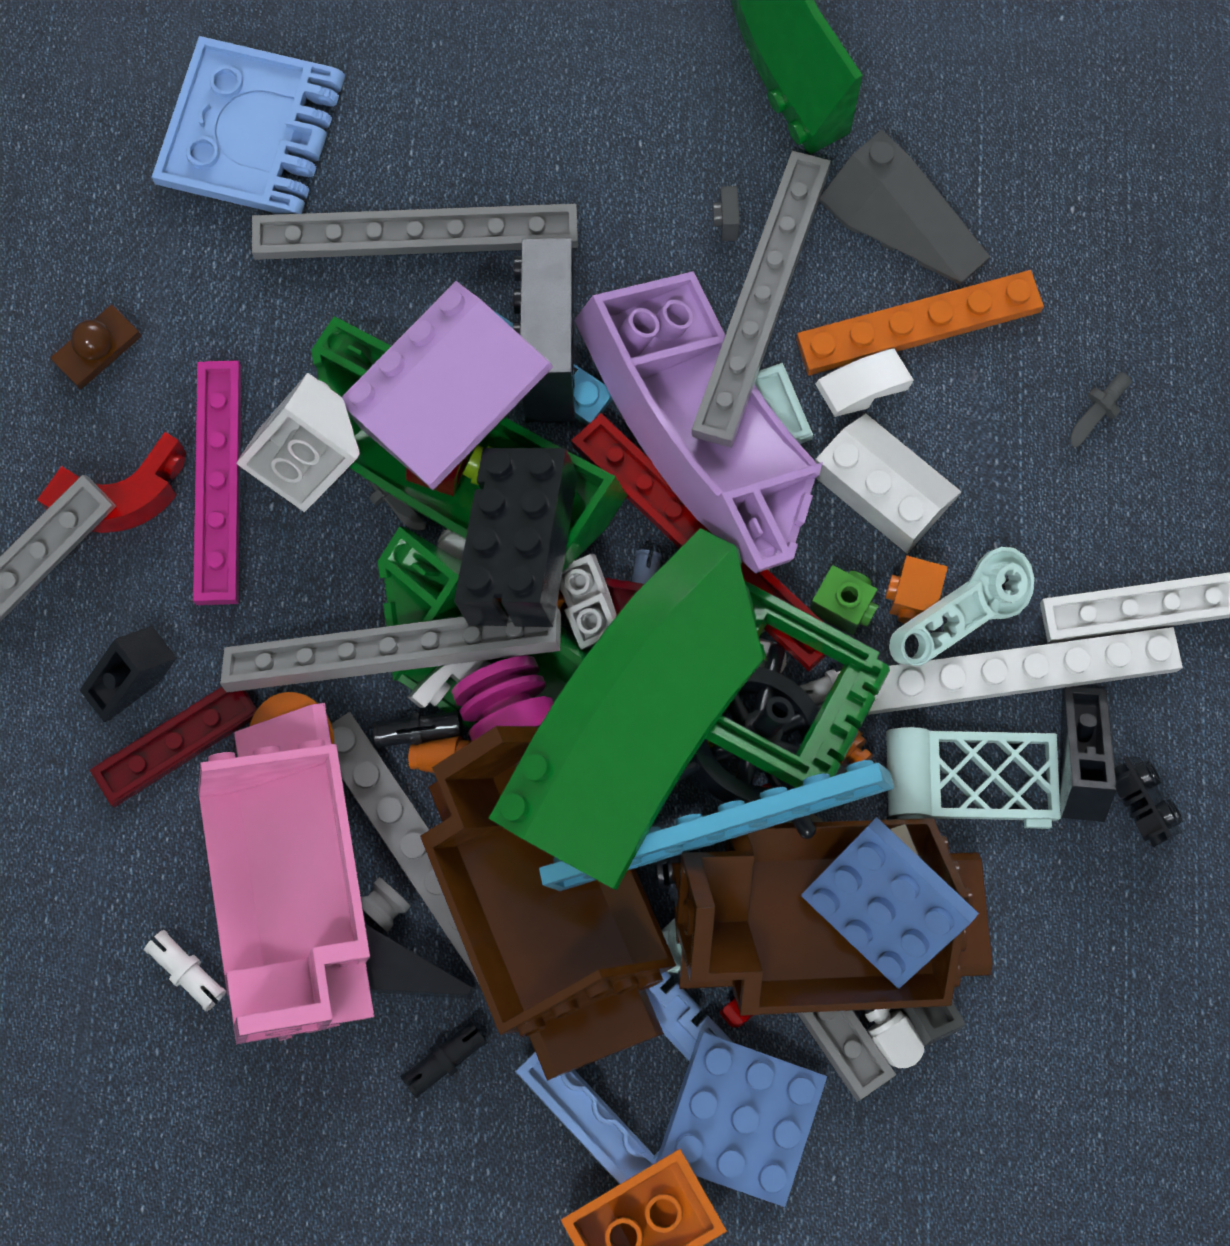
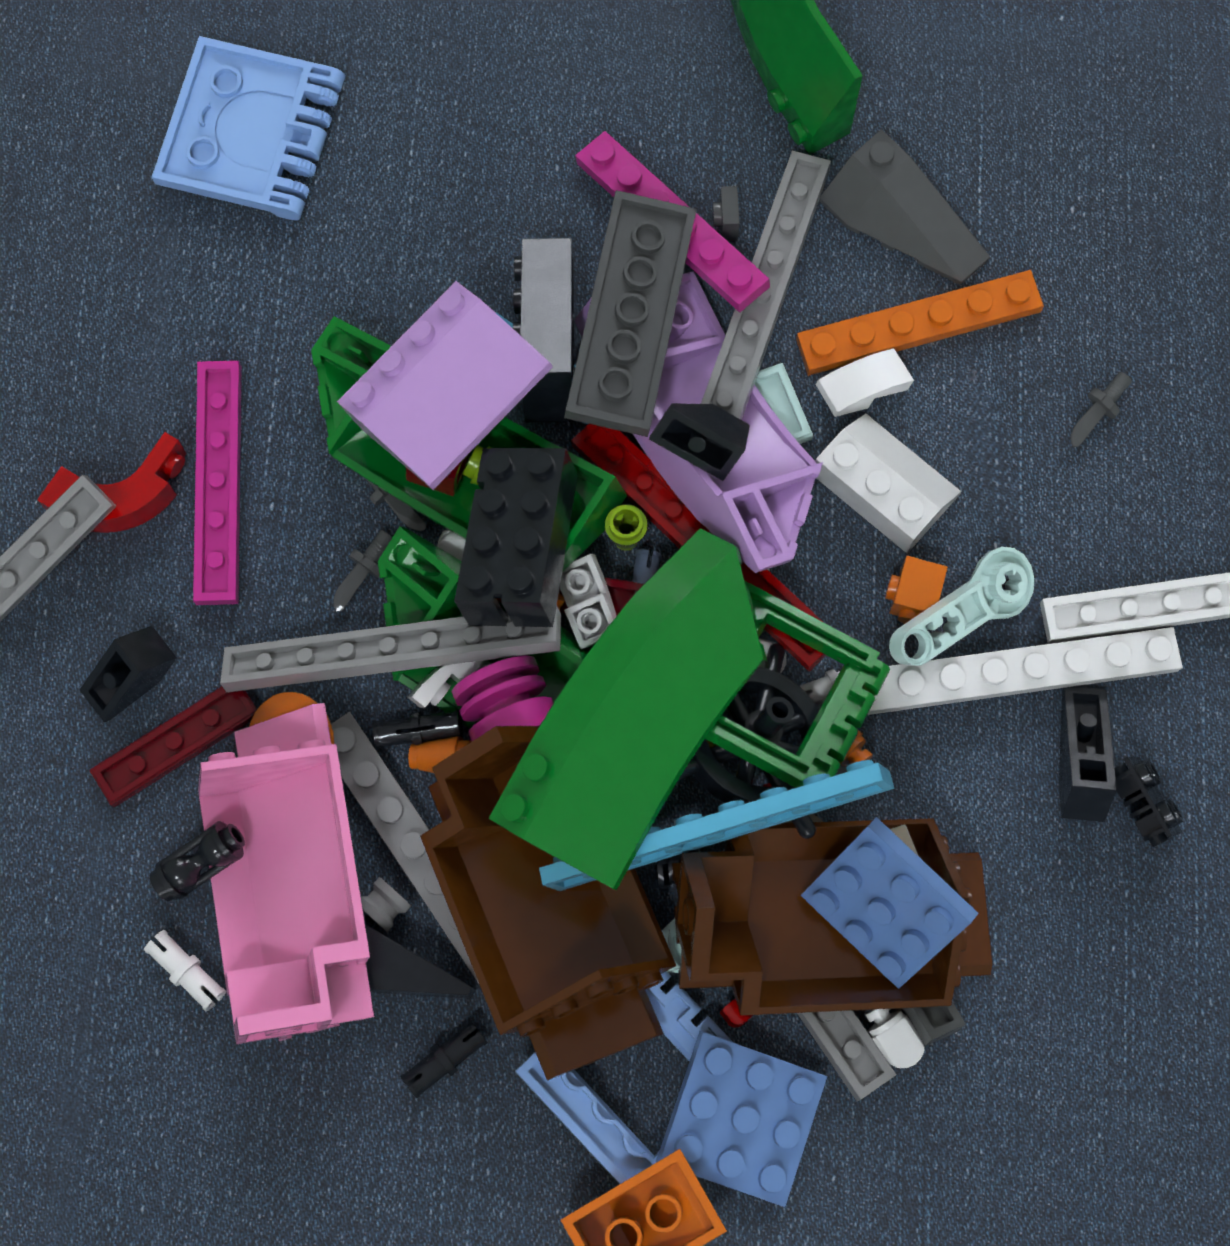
reddish brown tile [50,304,142,390] -> none
white slope [236,373,360,512] -> none
light grey plate [252,204,578,260] -> none
bright green brick [810,565,879,635] -> none
light aqua piece [886,727,1061,829] -> none
none -> black piece [150,821,245,902]
none -> dark grey piece [333,530,392,612]
none -> dark grey plate [564,190,697,437]
none -> dark pink plate [575,131,770,313]
none -> lime cone [605,504,647,551]
none -> black slope [649,403,750,481]

